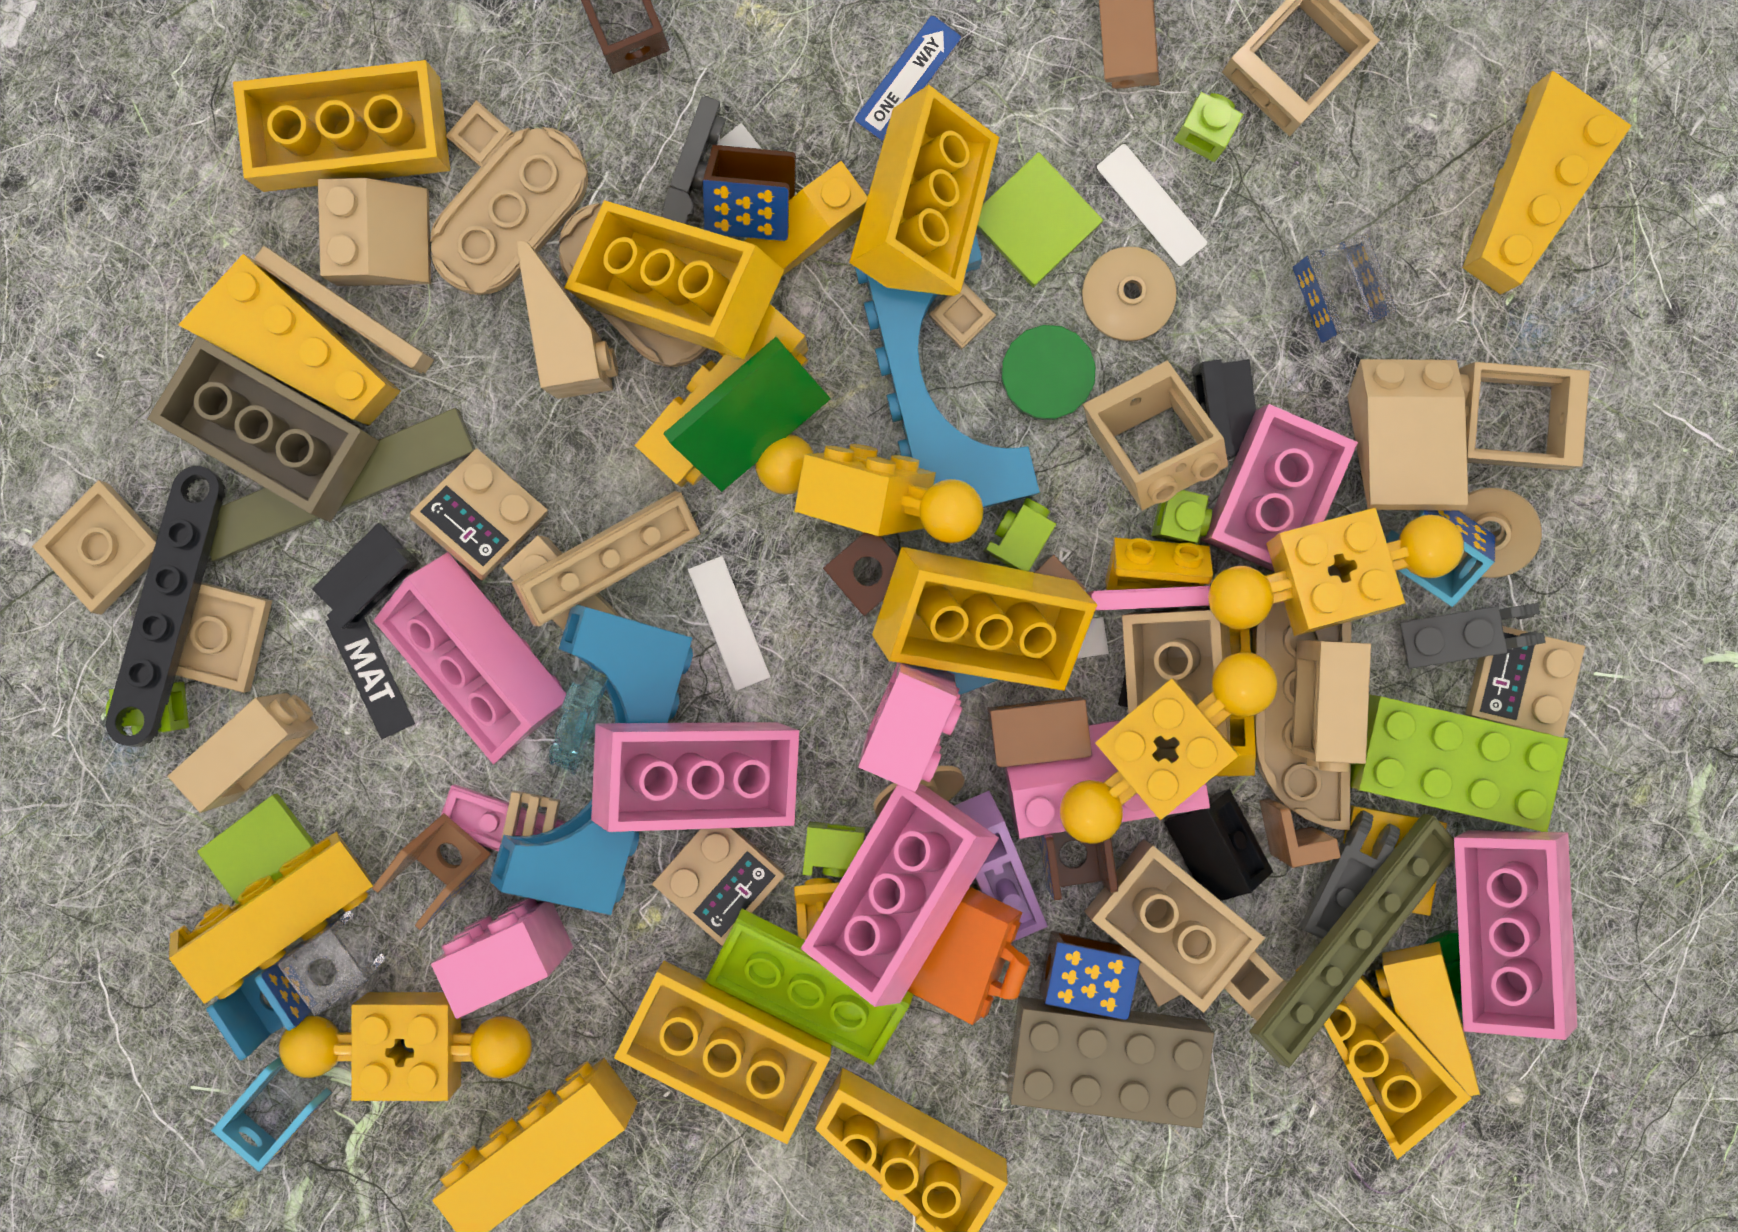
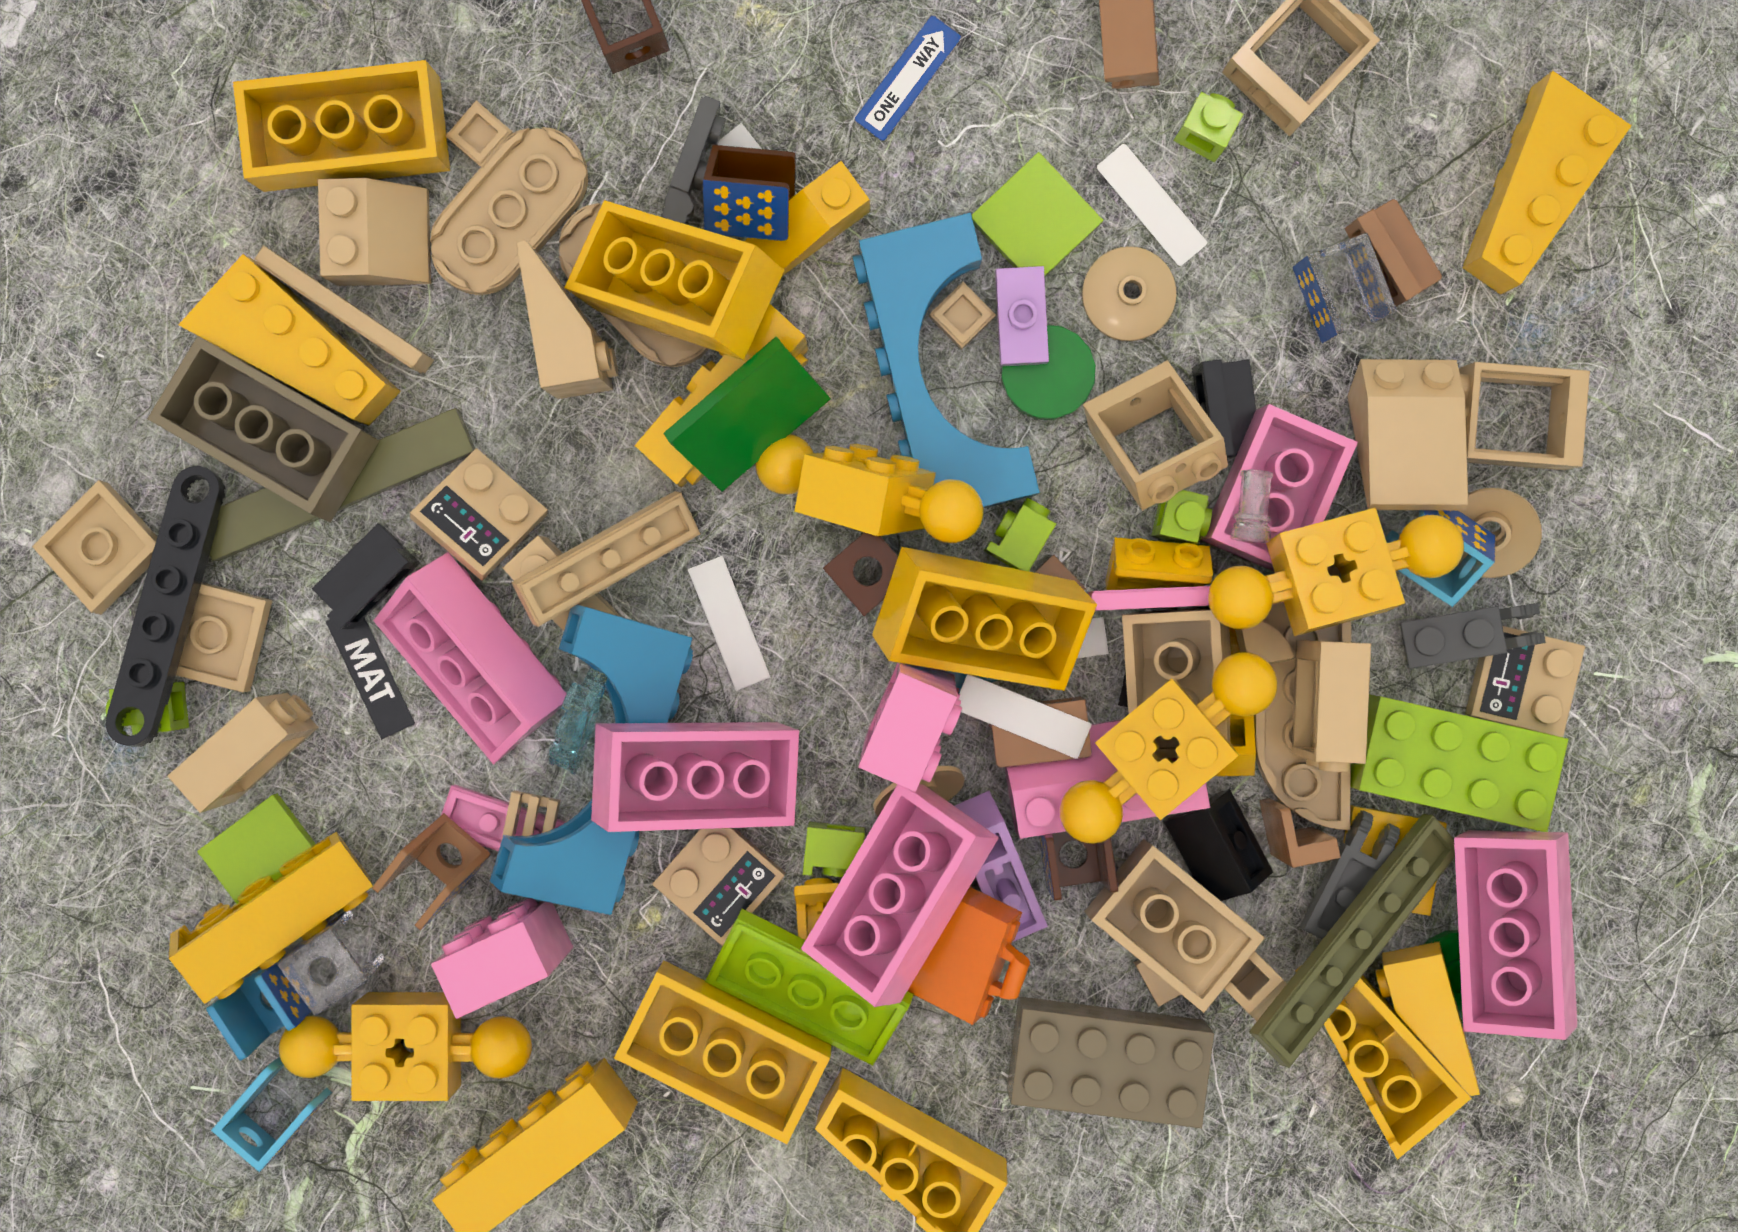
yellow slope [849,84,1000,296] -> none
blue piece [1039,931,1140,1020] -> none
none -> white sticker [959,674,1092,759]
none -> lavender plate [995,266,1049,367]
none -> clear pin [1230,470,1273,543]
none -> tan tile [1235,621,1294,664]
none -> medium nougat panel [1344,199,1442,307]

